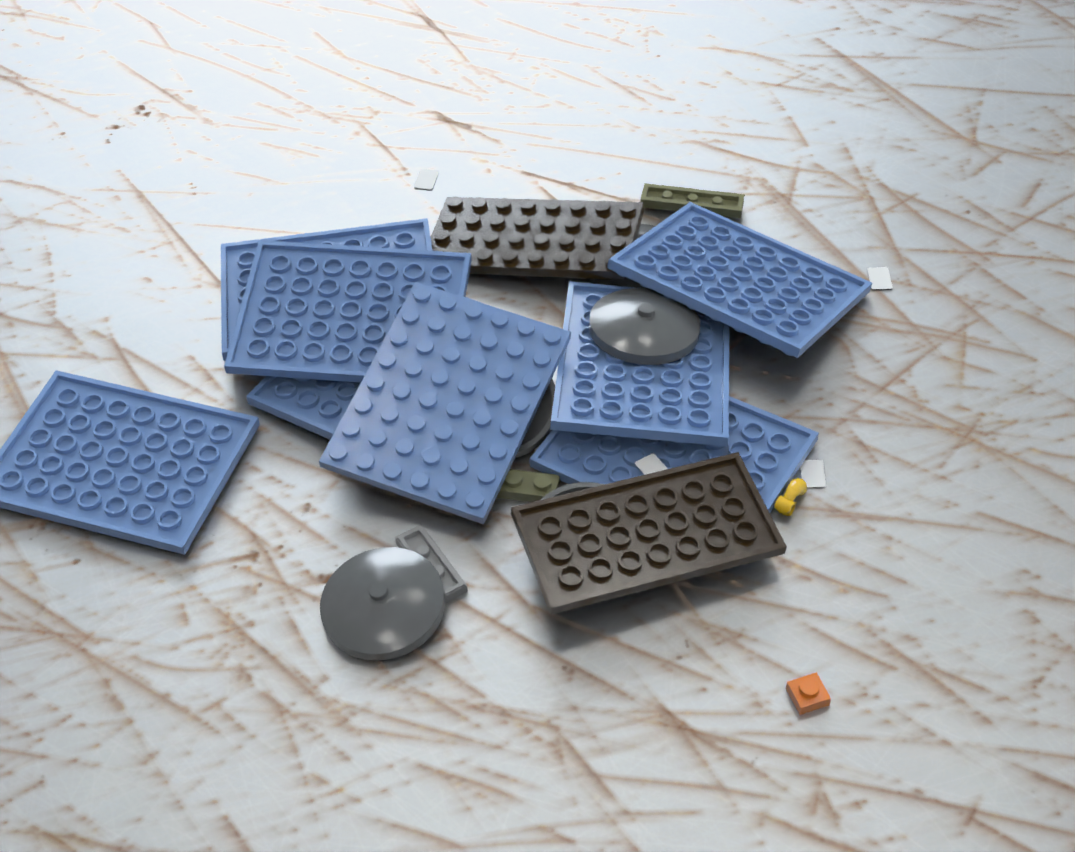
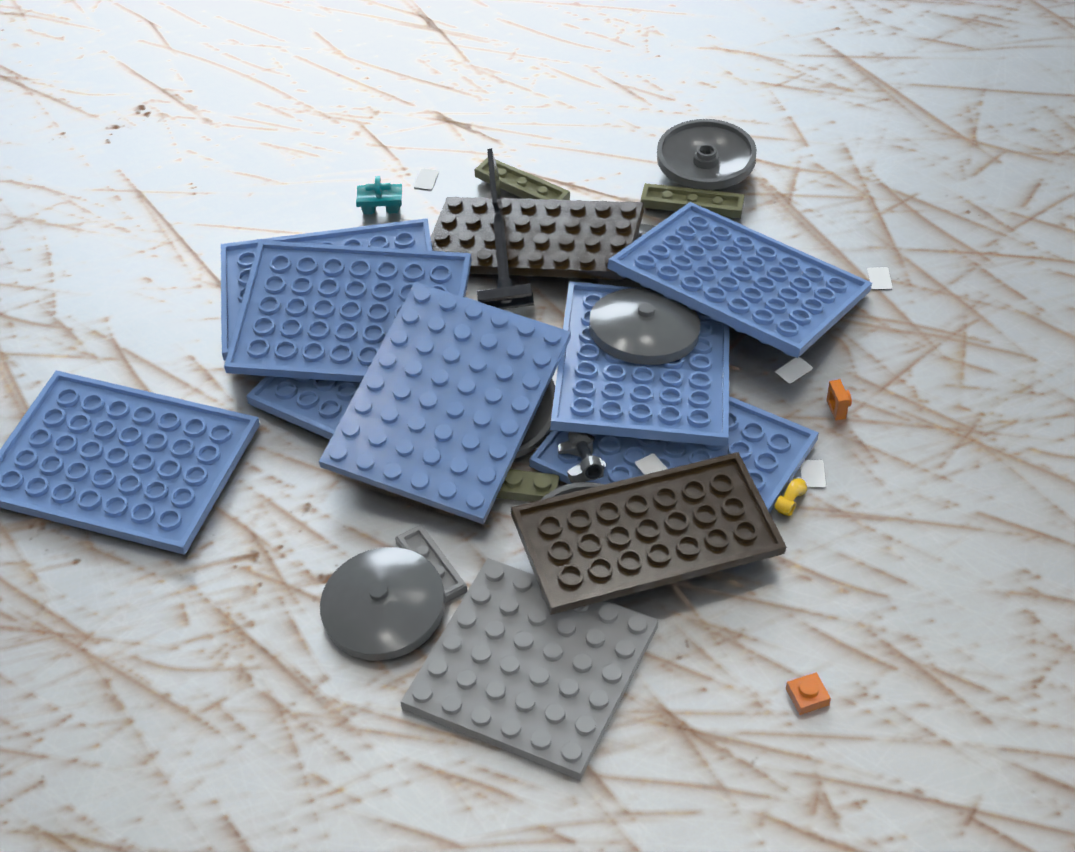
none -> teal hips [356,176,403,215]
none -> light grey plate [401,558,658,780]
none -> olive plate [474,157,570,200]
none -> black piece [477,148,534,310]
none -> dark grey piece [558,432,606,483]
none -> dark grey dish [657,119,757,190]
none -> white sticker [775,357,813,384]
none -> orange plate [827,379,852,421]

